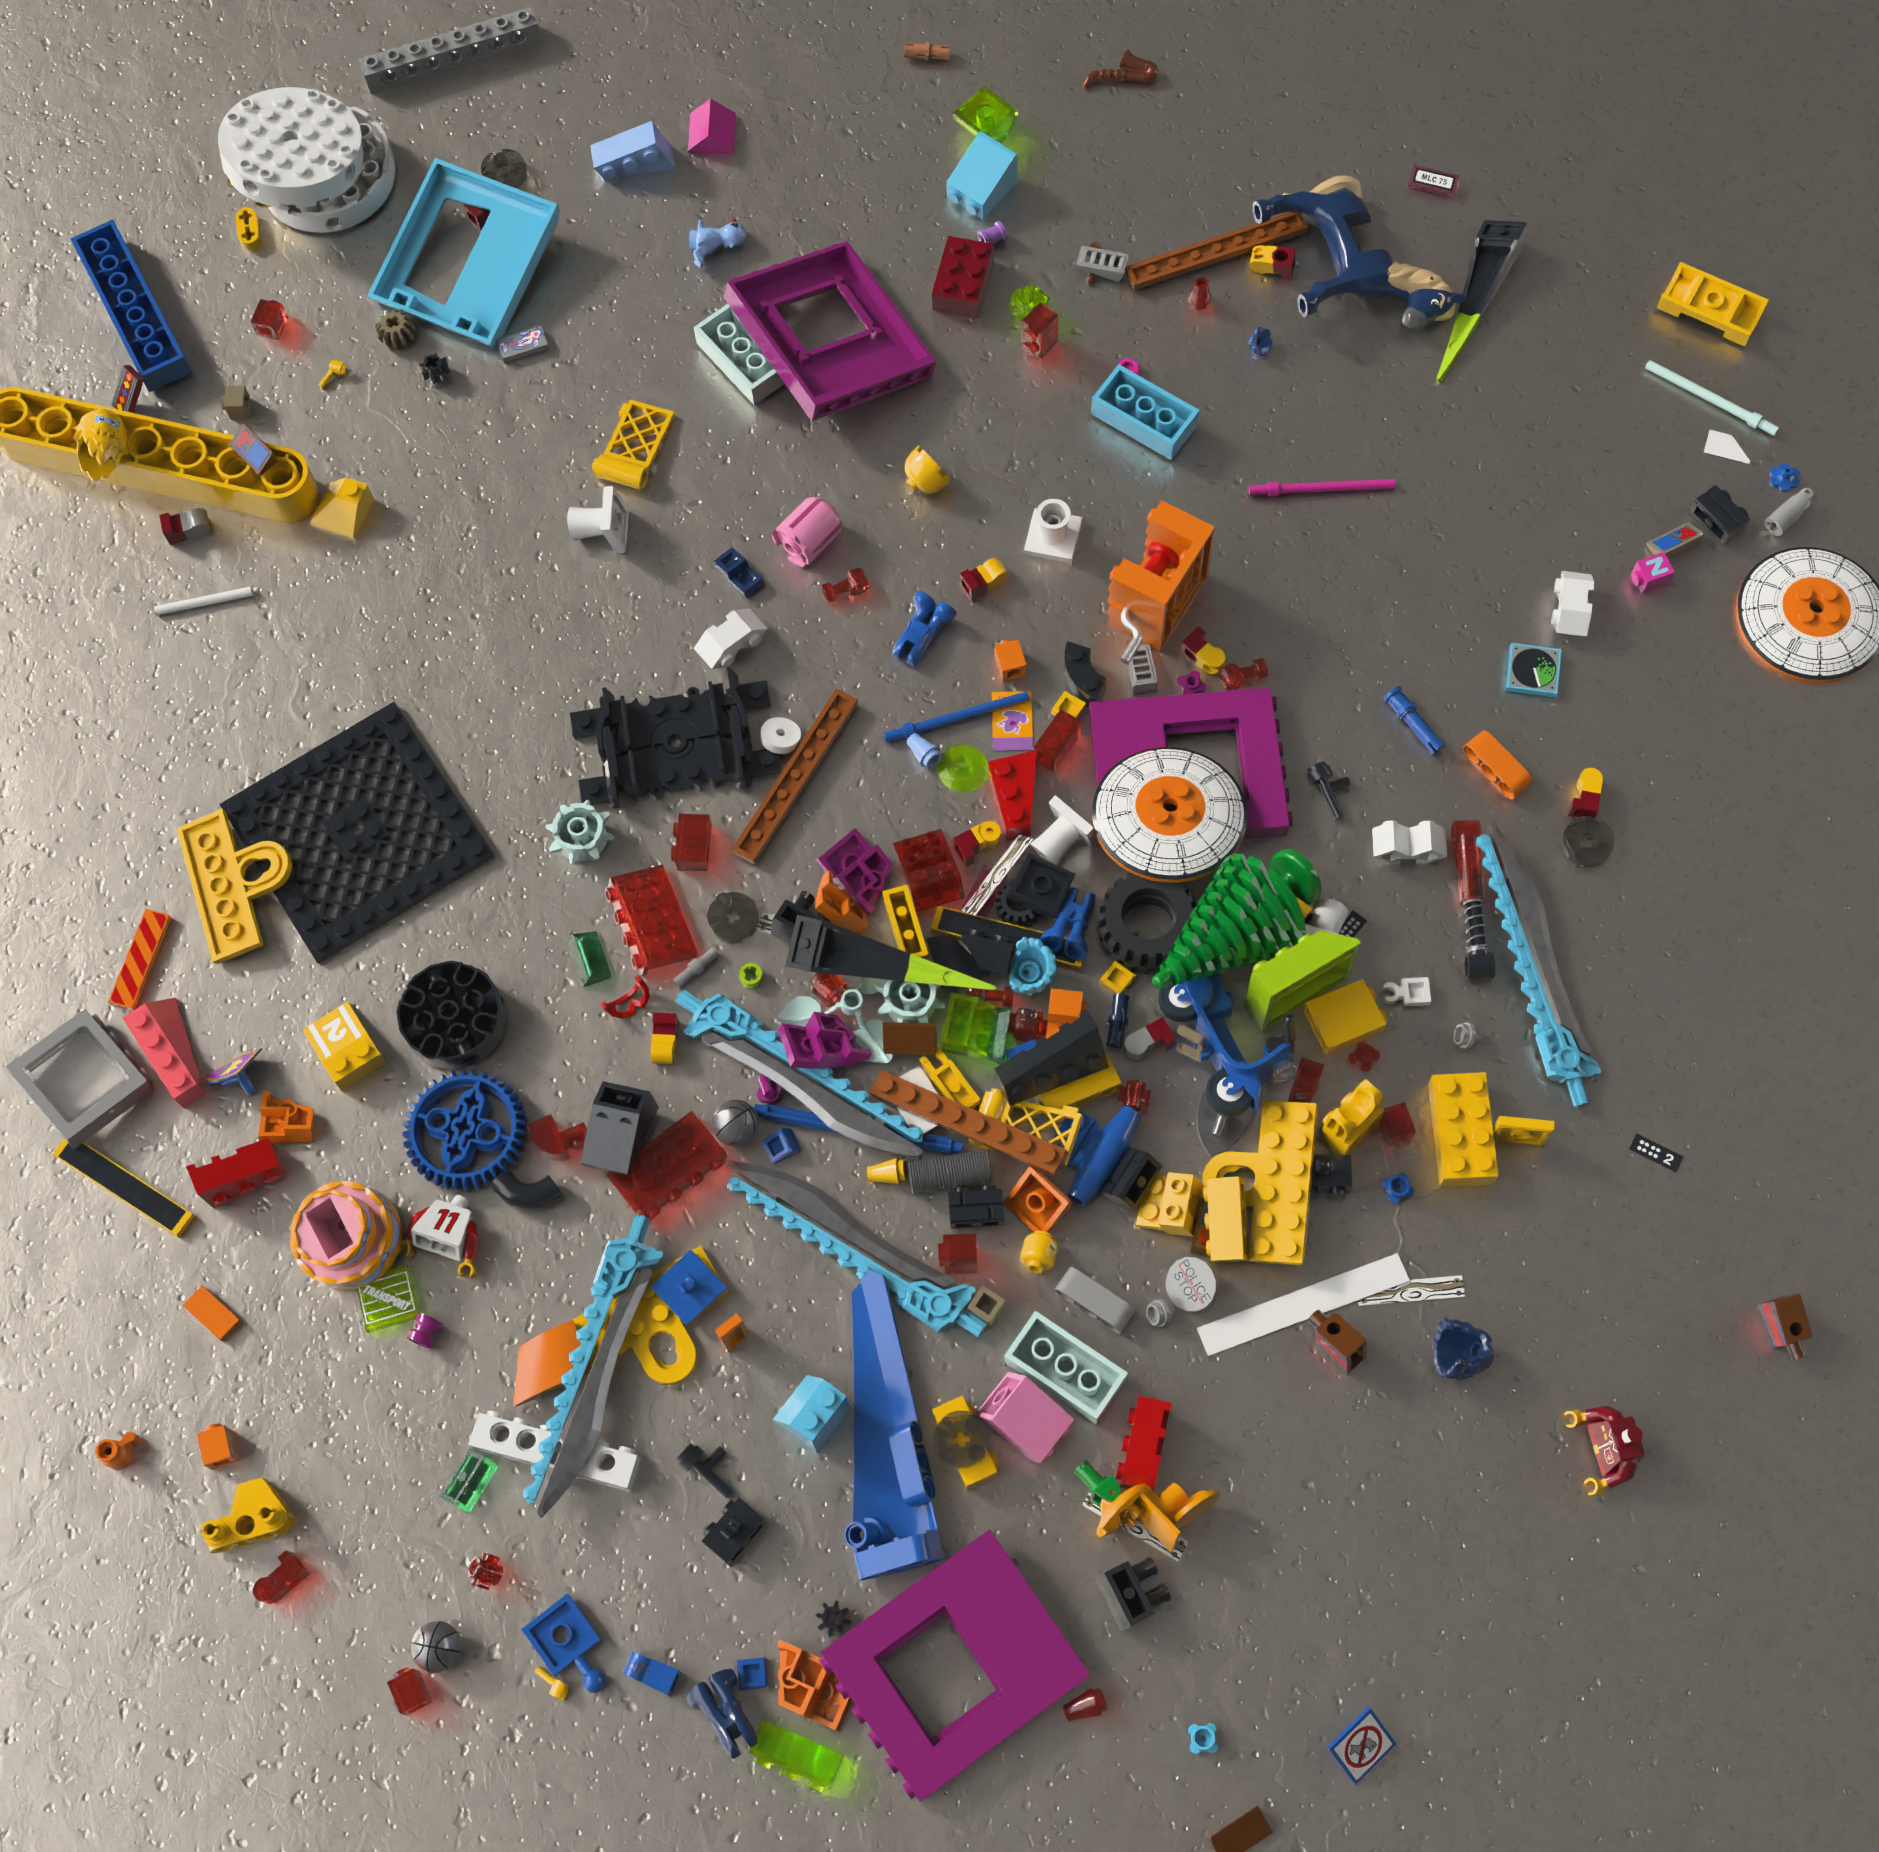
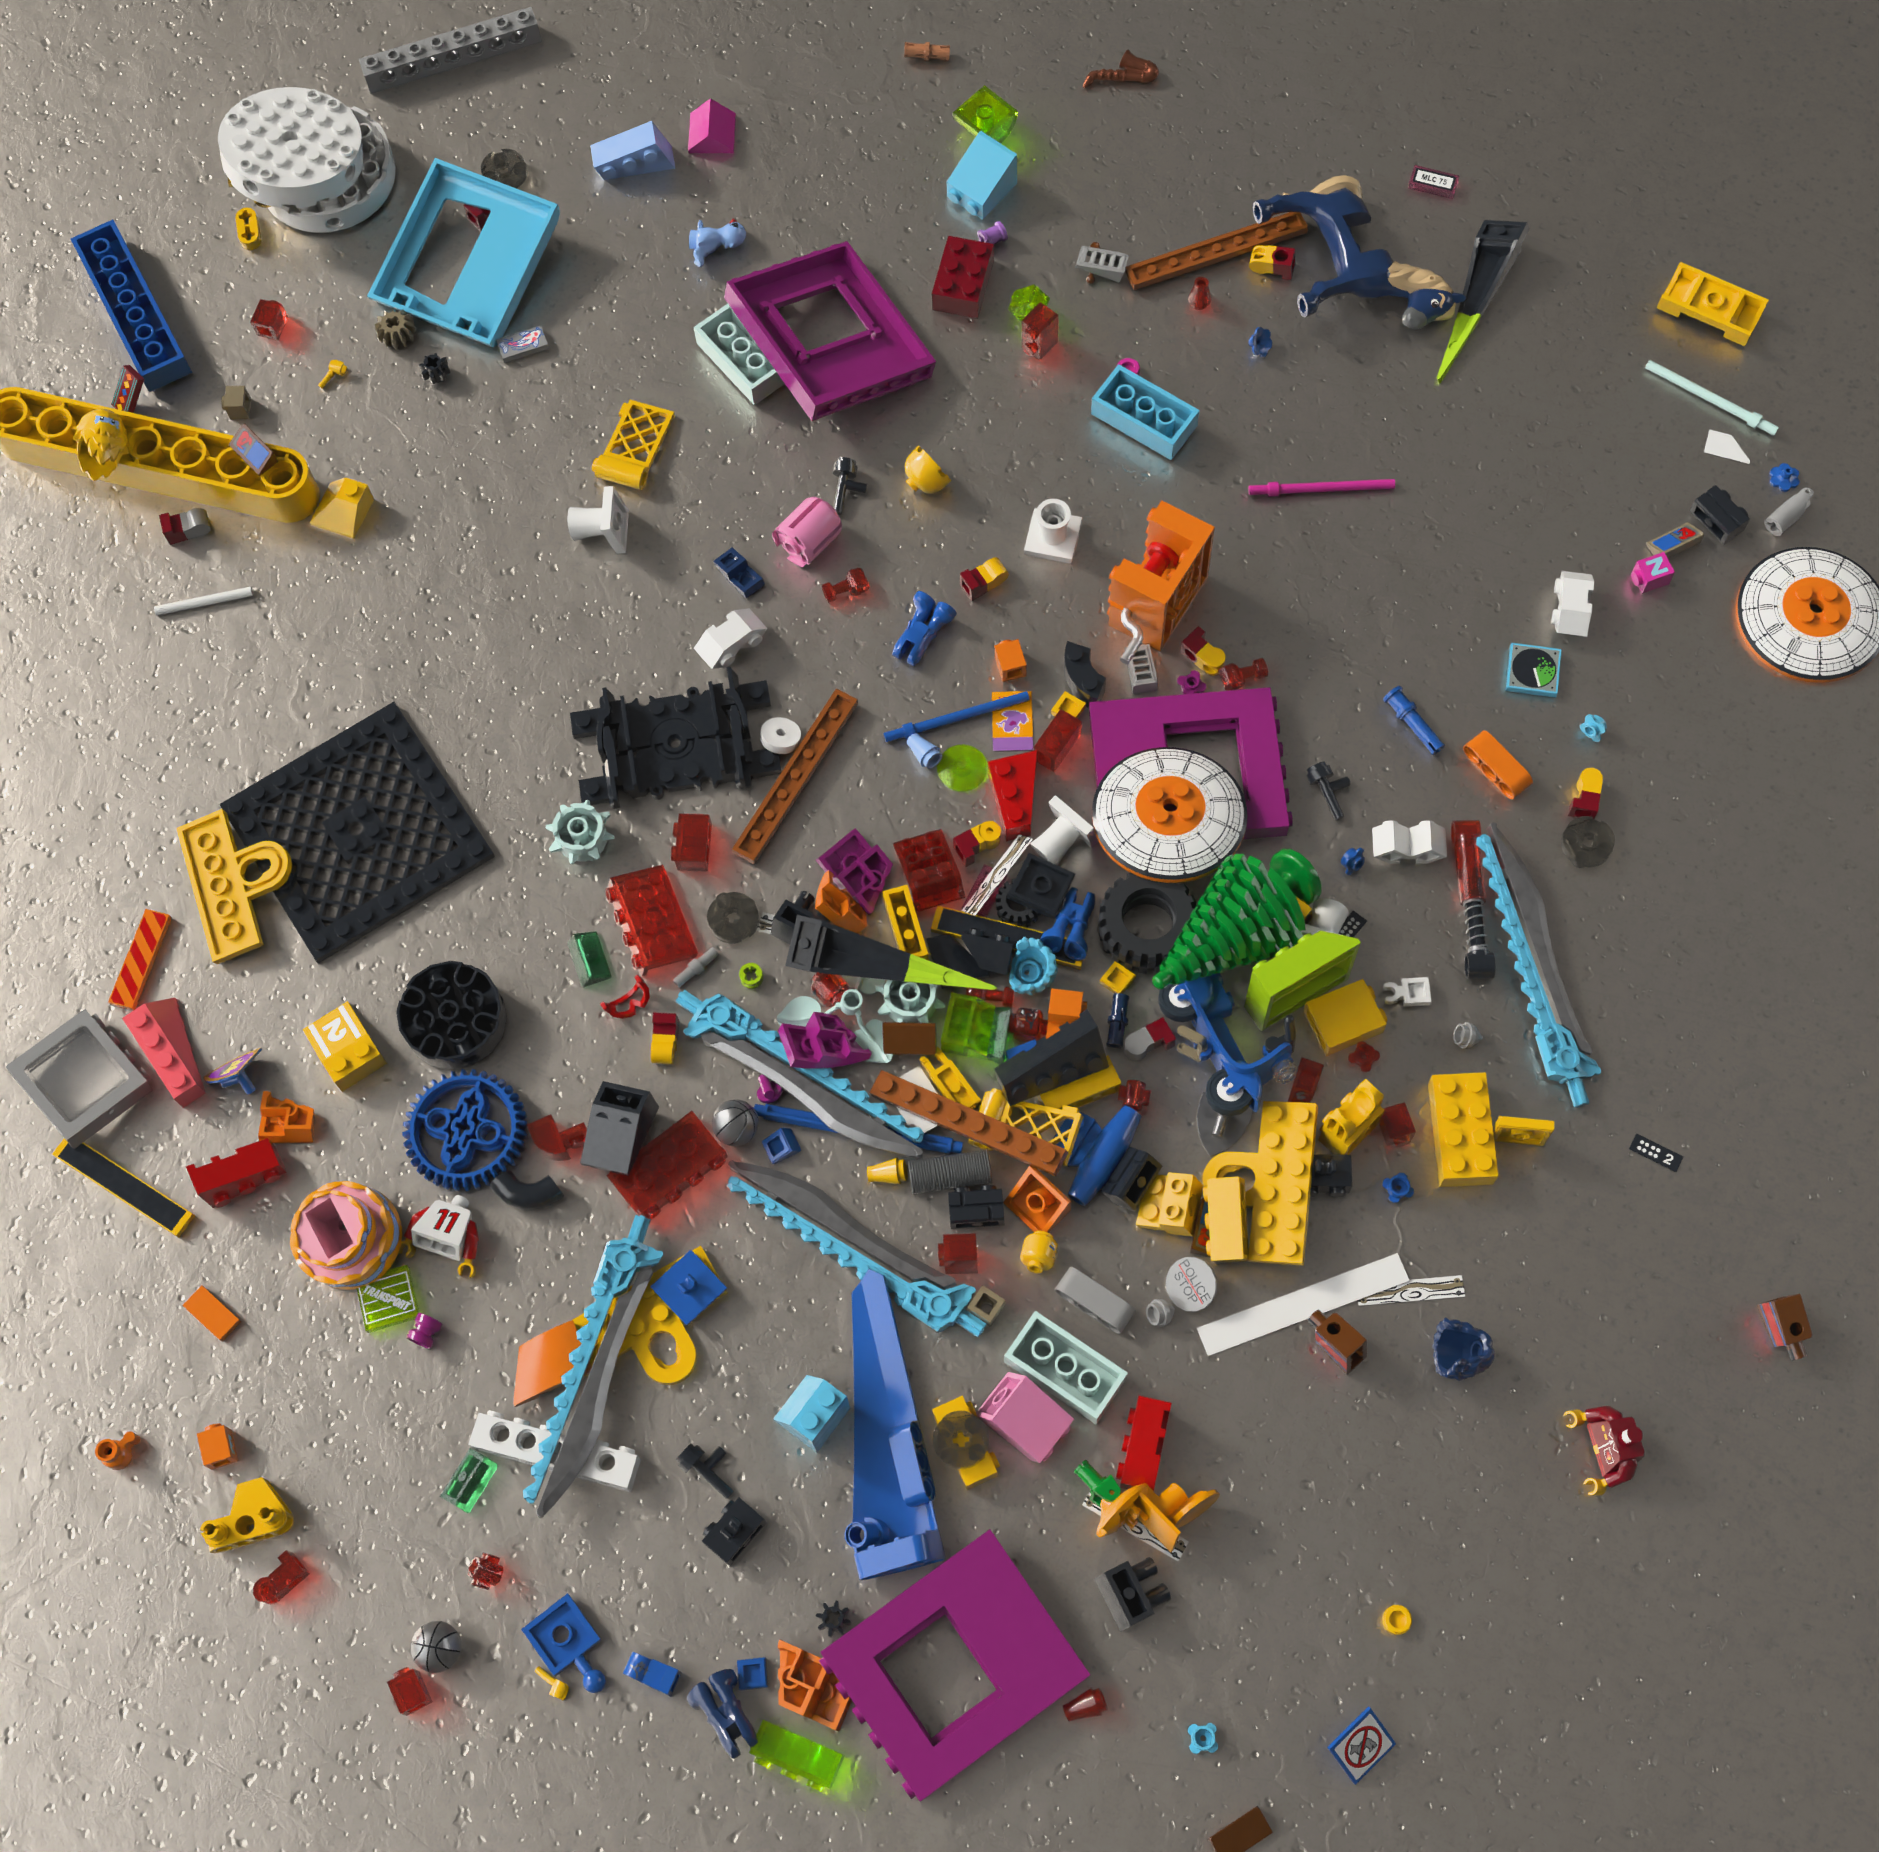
orange tile [715,1313,749,1351] -> none
none -> black piece [832,457,867,515]
none -> blue plate [1341,848,1365,875]
none -> yellow tile [1382,1605,1412,1635]
none -> medium azure plate [1580,714,1607,742]

